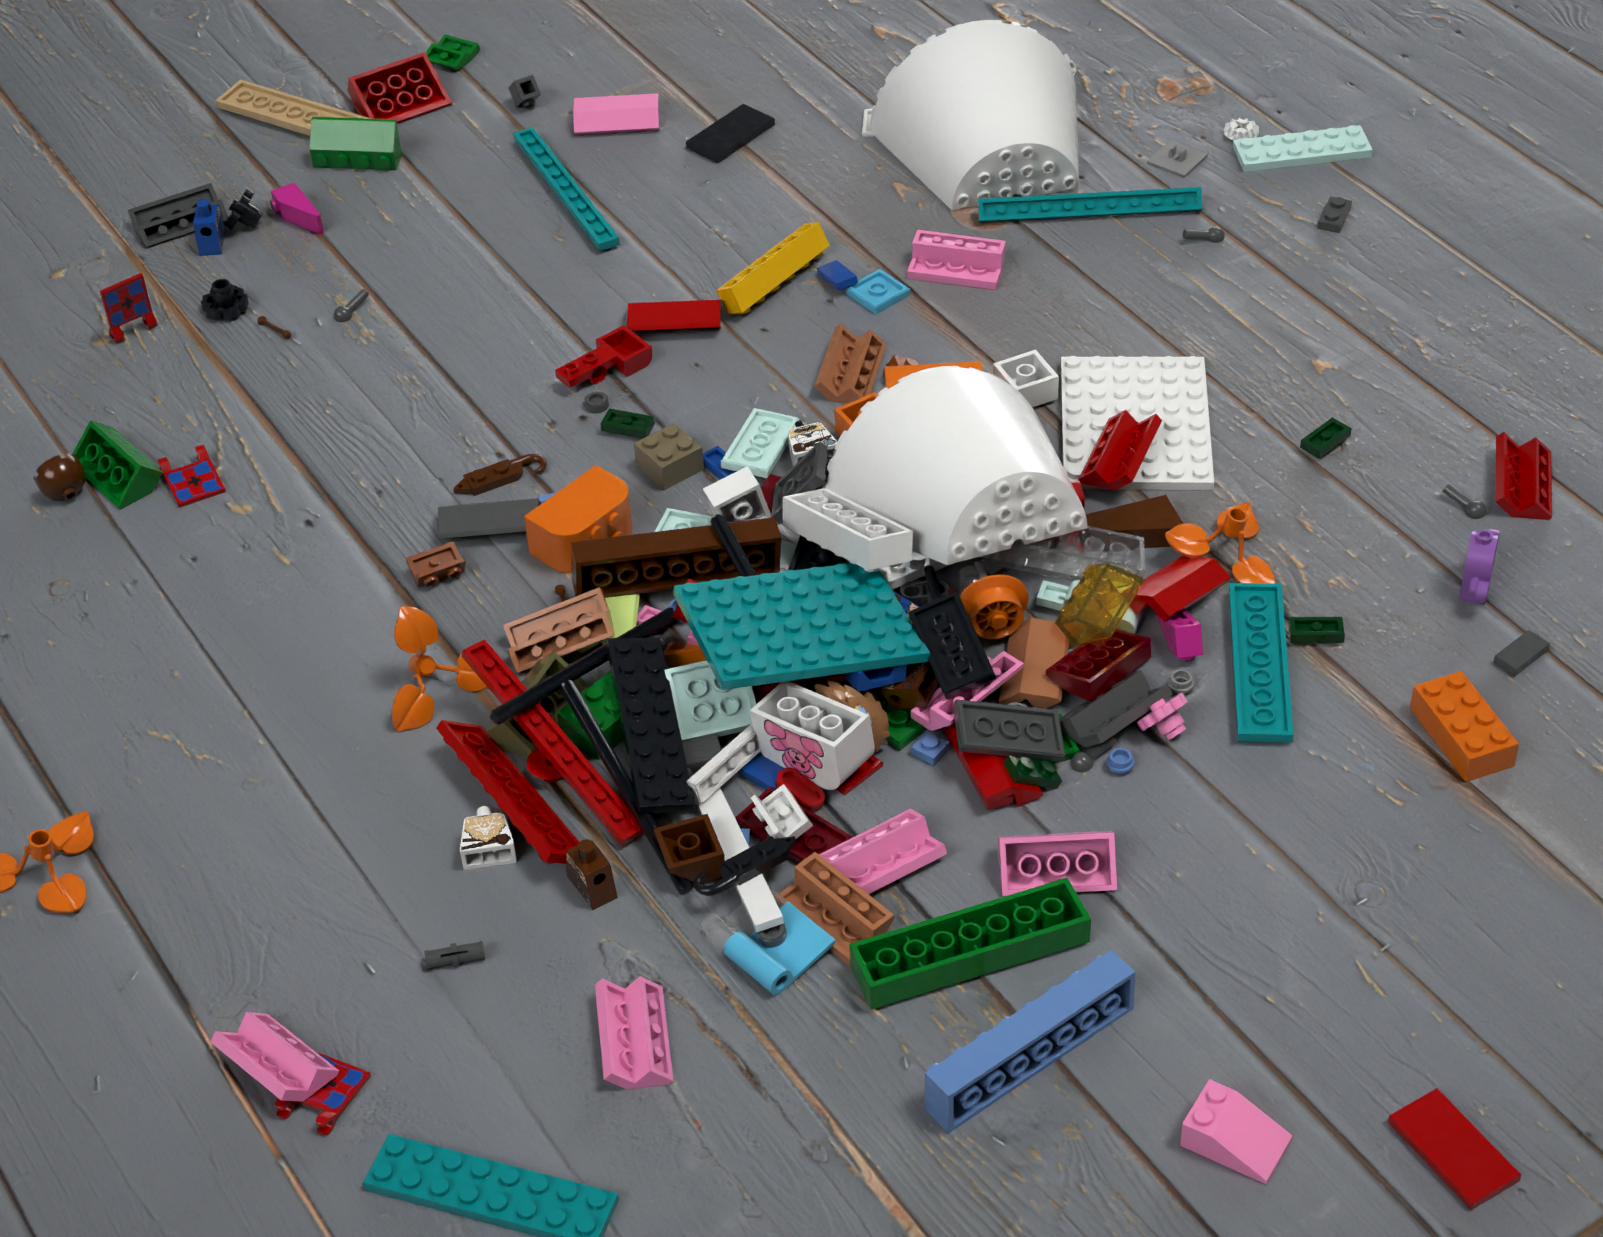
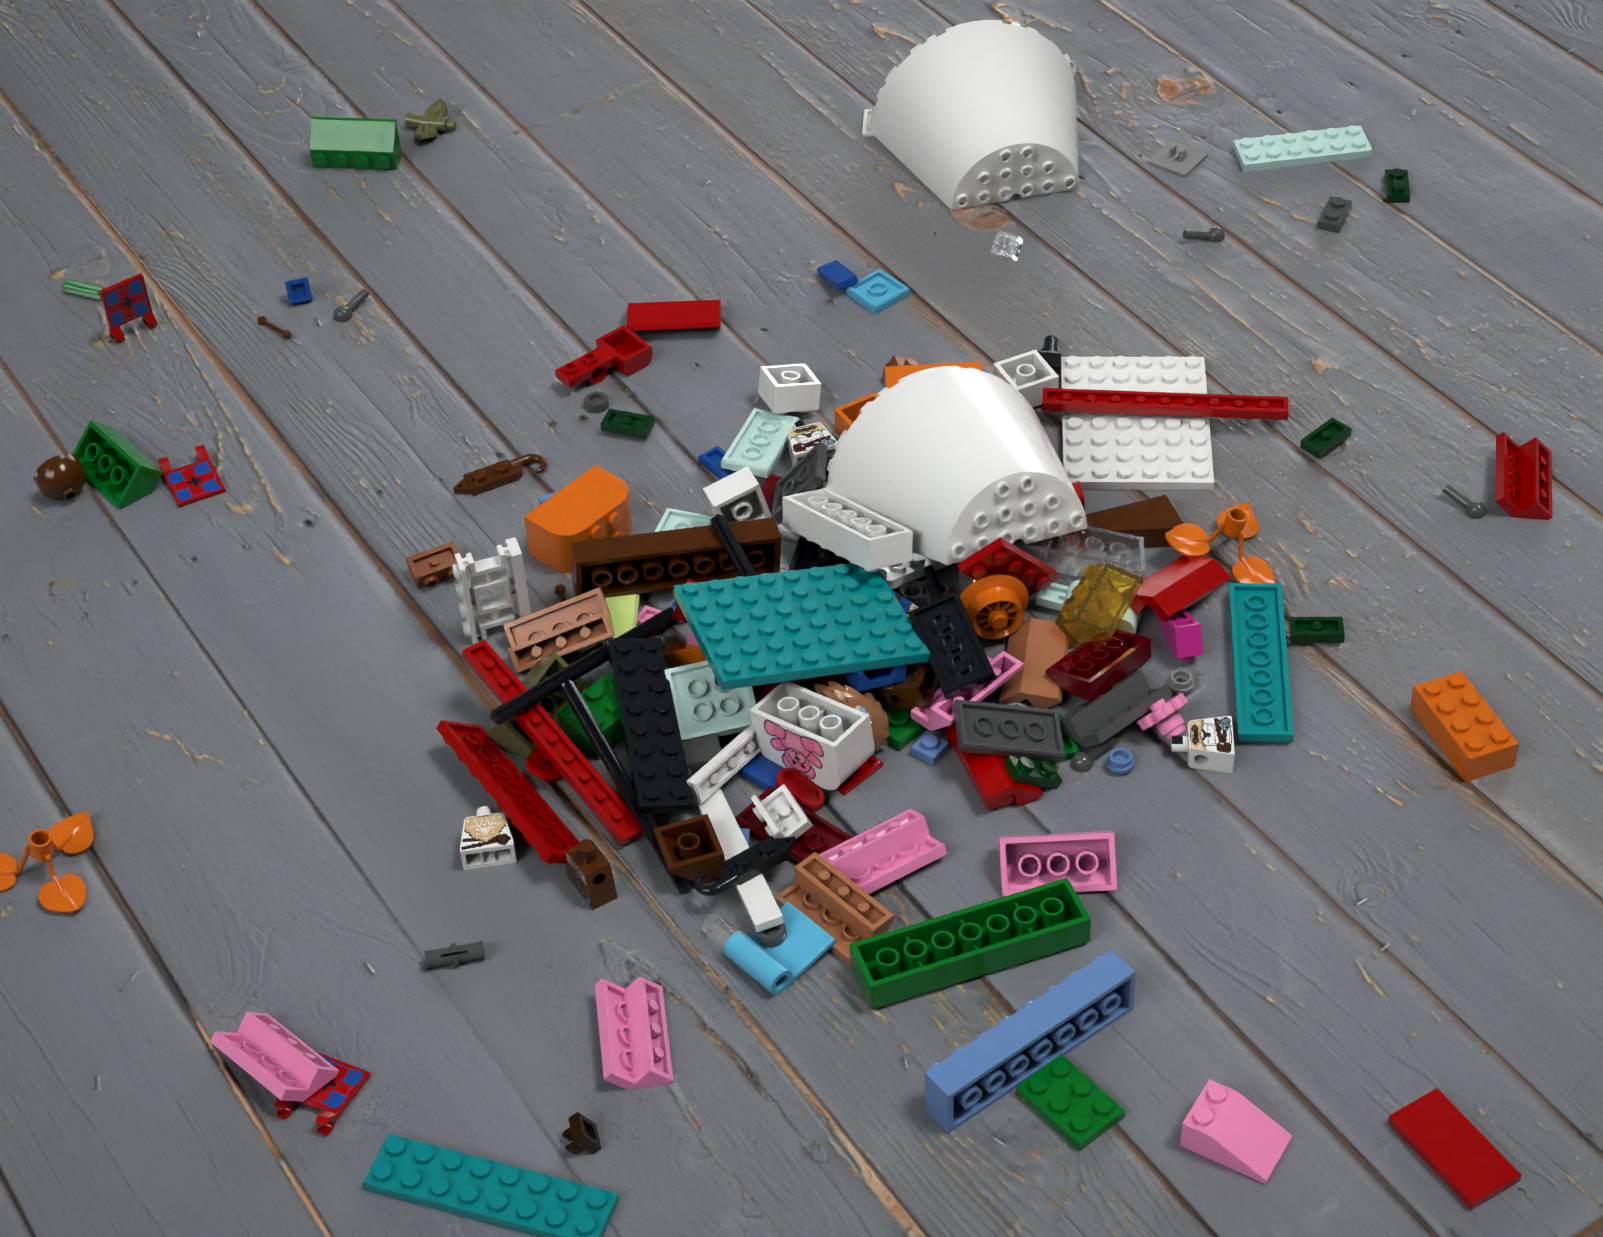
dark grey slope [128,183,228,248] -> none
blue torso [193,199,225,256] -> none
black plant [201,279,249,320] -> none
tan plate [215,79,371,136] -> none
black plant [224,187,263,230] -> none
dark pink slope [270,182,324,234] -> none
red slope [347,52,452,124] -> none
orange plant [392,606,487,731] -> none
green slope [426,34,480,70] -> none
dark grey slope [438,498,539,539] -> none
dark grey brick [508,75,541,108] -> none
teal plate [513,127,620,251] -> none
bright pink slope [573,93,659,135] -> none
dark tan brick [634,423,704,490] -> none
black tile [686,104,775,163] -> none
yellow brick [716,222,830,315] -> none
nougat slope [814,323,886,403] -> none
bright pink slope [907,230,1006,290] -> none
teal plate [978,187,1202,222] -> none
red slope [1078,410,1162,491] -> none
white gear [1224,118,1259,140] -> none
medium lavender piece [1459,529,1500,604] -> none
dark grey tile [1494,630,1550,676] -> none
none -> green axle [62,279,104,300]
none -> blue tile [284,277,313,304]
none -> olive plant [405,98,457,140]
none -> white fence [451,537,531,645]
none -> dark brown tile [562,1112,602,1154]
none -> white brick [758,364,821,415]
none -> red plate [958,537,1059,598]
none -> clear plate [991,231,1023,261]
none -> green plate [1016,1054,1125,1151]
none -> black pin [1037,335,1061,373]
none -> red plate [1042,388,1289,420]
none -> white torso [1171,716,1235,773]
none -> dark green plate [1384,168,1410,203]

